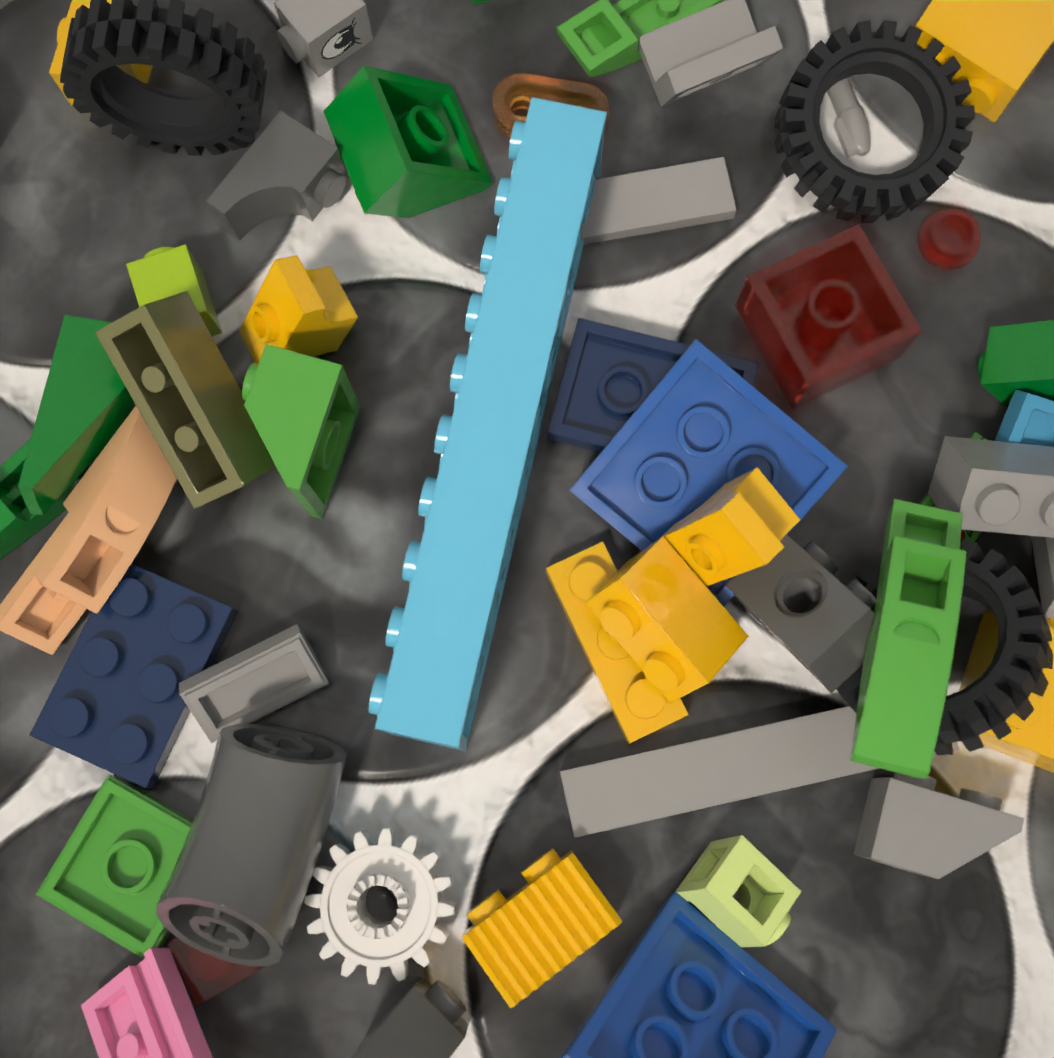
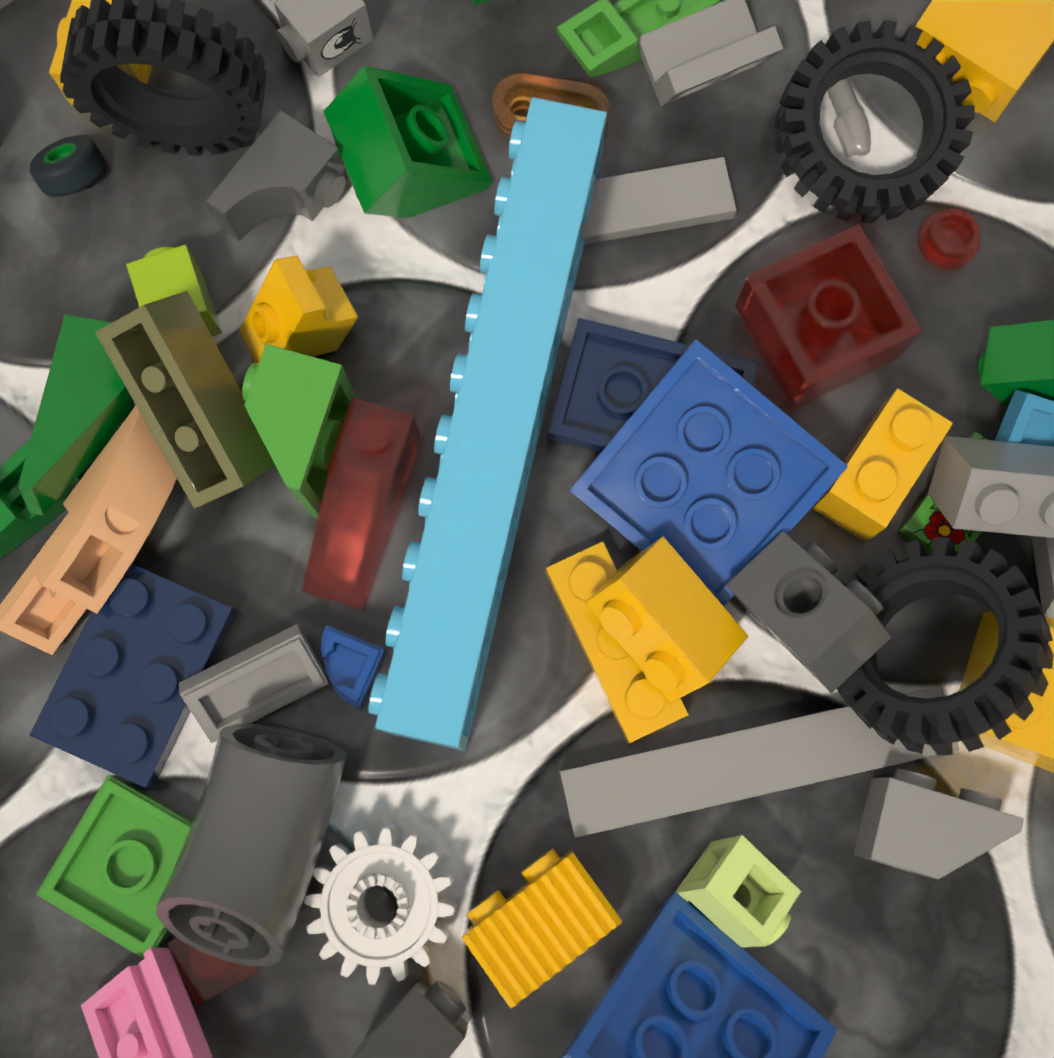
yellow brick [663,467,800,586] -> none
bright green slope [850,499,966,779] -> none
none -> black wheel [29,135,105,197]
none -> clear red slope [302,397,421,611]
none -> blue tile [320,625,387,710]
none -> yellow brick [812,388,953,543]

